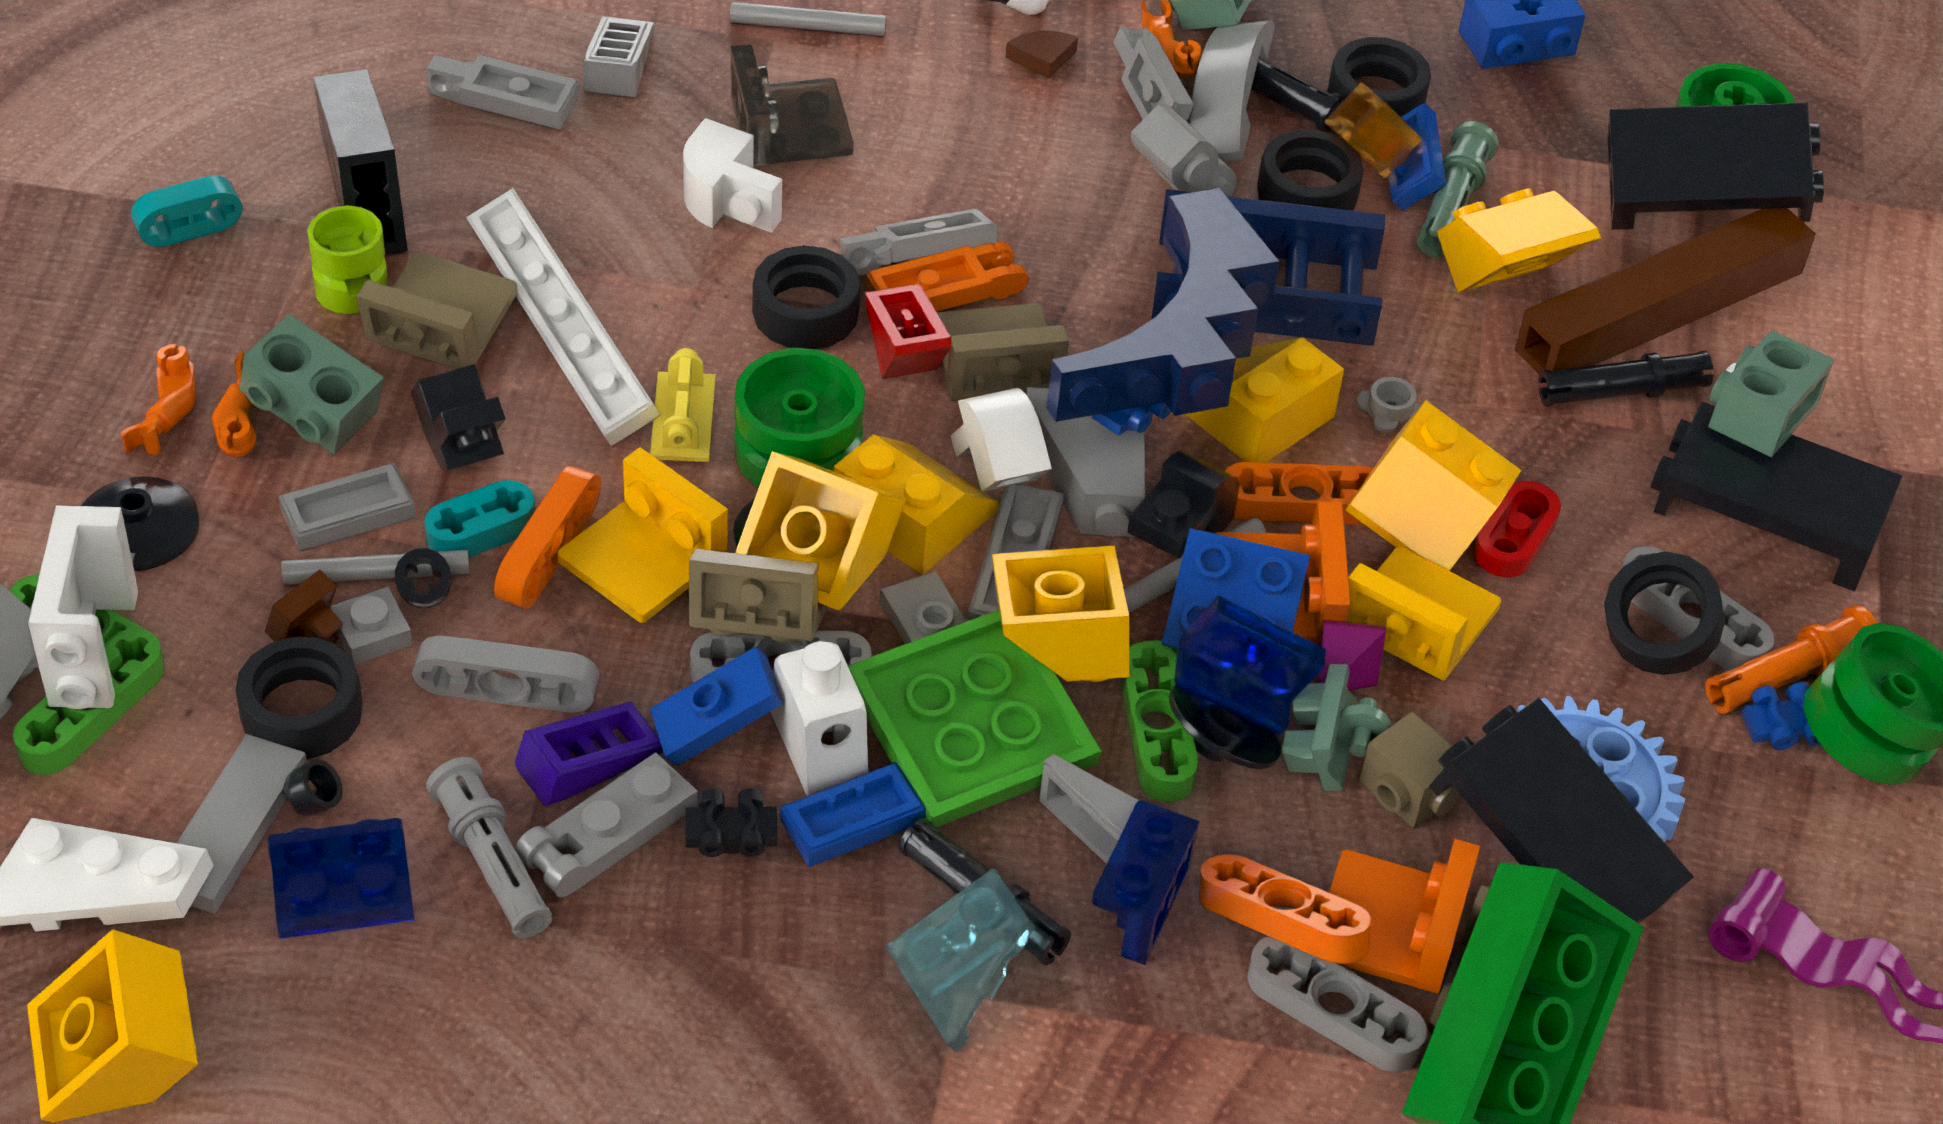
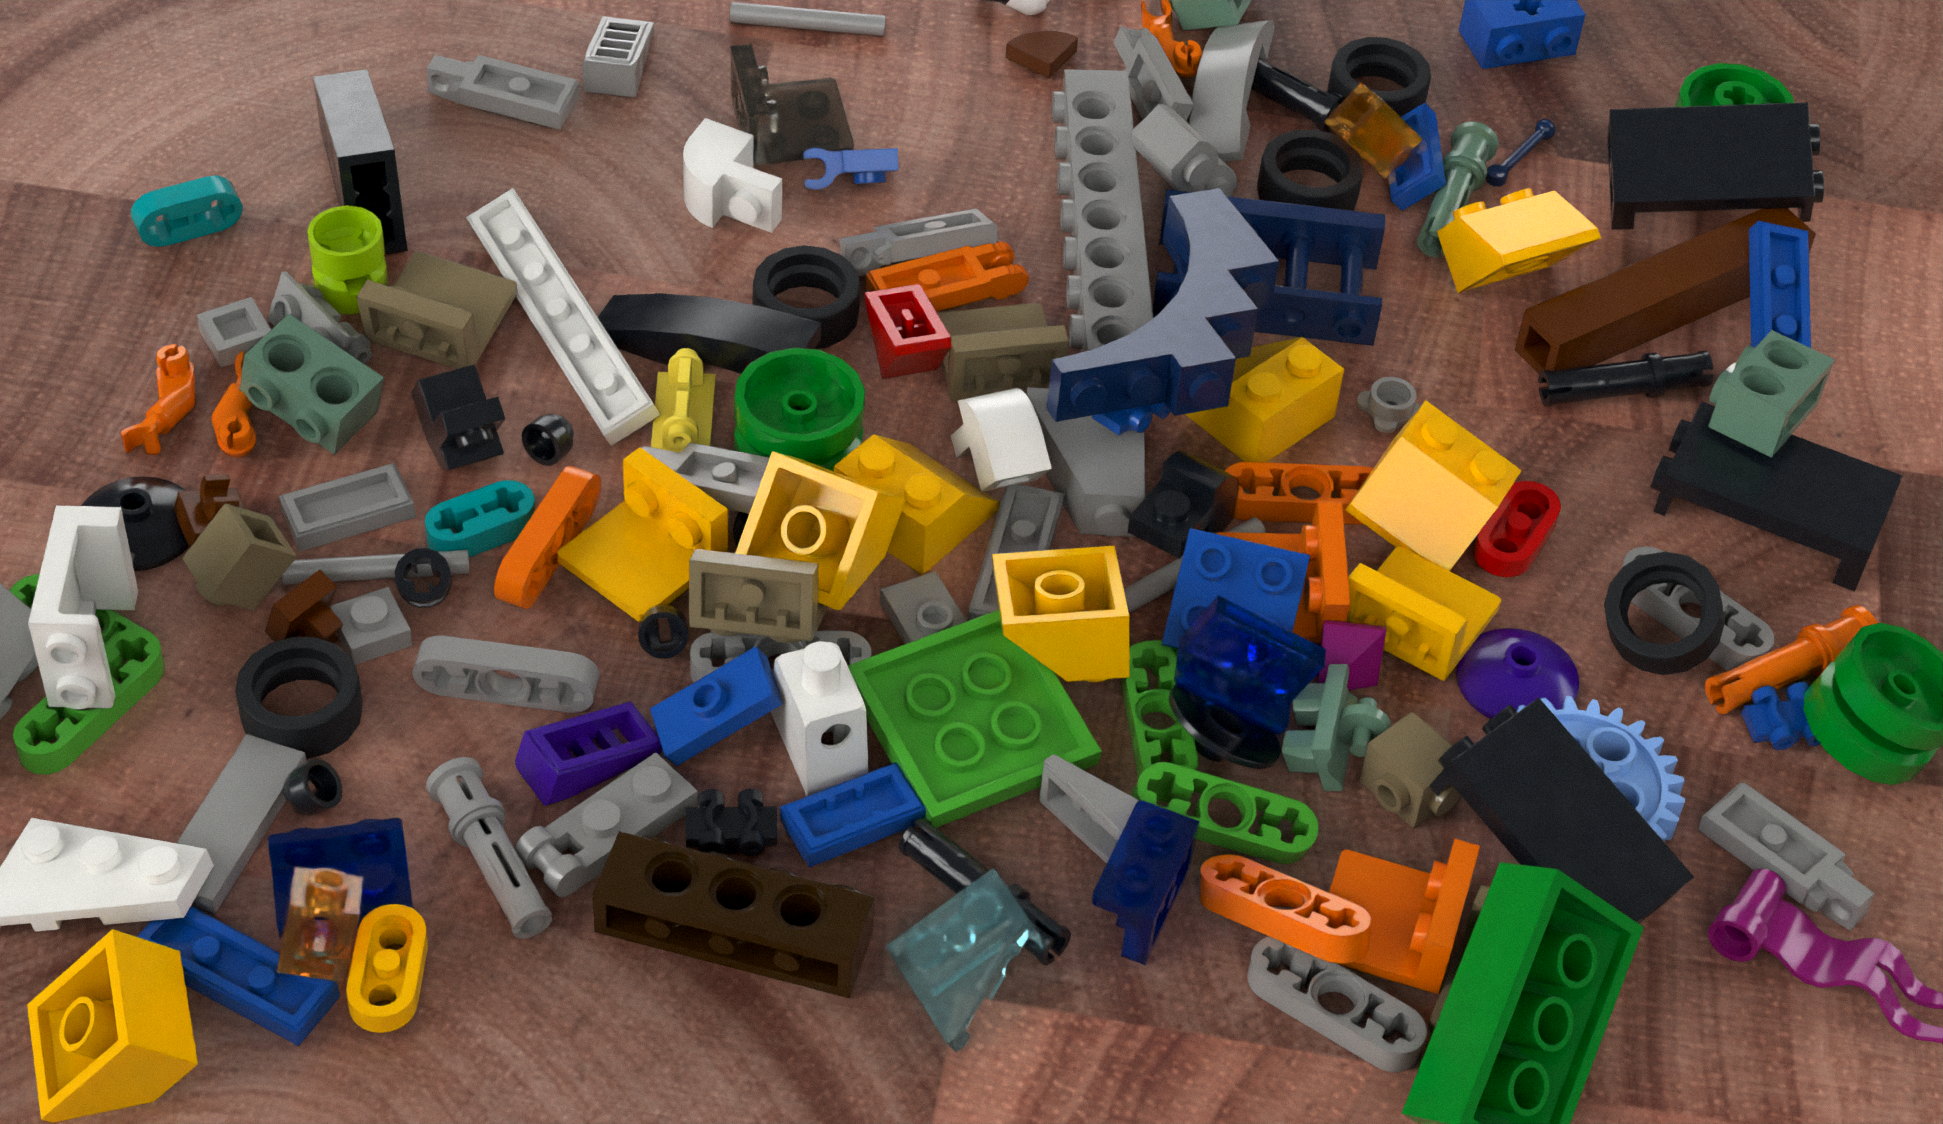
none -> blue tile [137,906,340,1046]
none -> reddish brown tile [174,475,245,549]
none -> dark tan brick [182,503,297,611]
none -> light grey plate [197,297,271,368]
none -> light grey hinge [268,271,372,364]
none -> clear orange brick [277,867,363,982]
none -> yellow plate [346,904,428,1033]
none -> black hinge [522,413,574,466]
none -> dark brown brick [592,831,875,998]
none -> black slope [597,293,821,374]
none -> black hinge [638,605,688,658]
none -> light grey hinge [642,442,769,514]
none -> plate [802,148,899,190]
none -> light grey brick [1052,69,1153,353]
none -> bright green beam [1131,762,1318,864]
none -> dark purple dish [1456,628,1579,719]
none -> dark blue hinge [1486,119,1555,187]
none -> light grey hinge [1698,782,1874,931]
none -> blue tile [1749,221,1811,348]

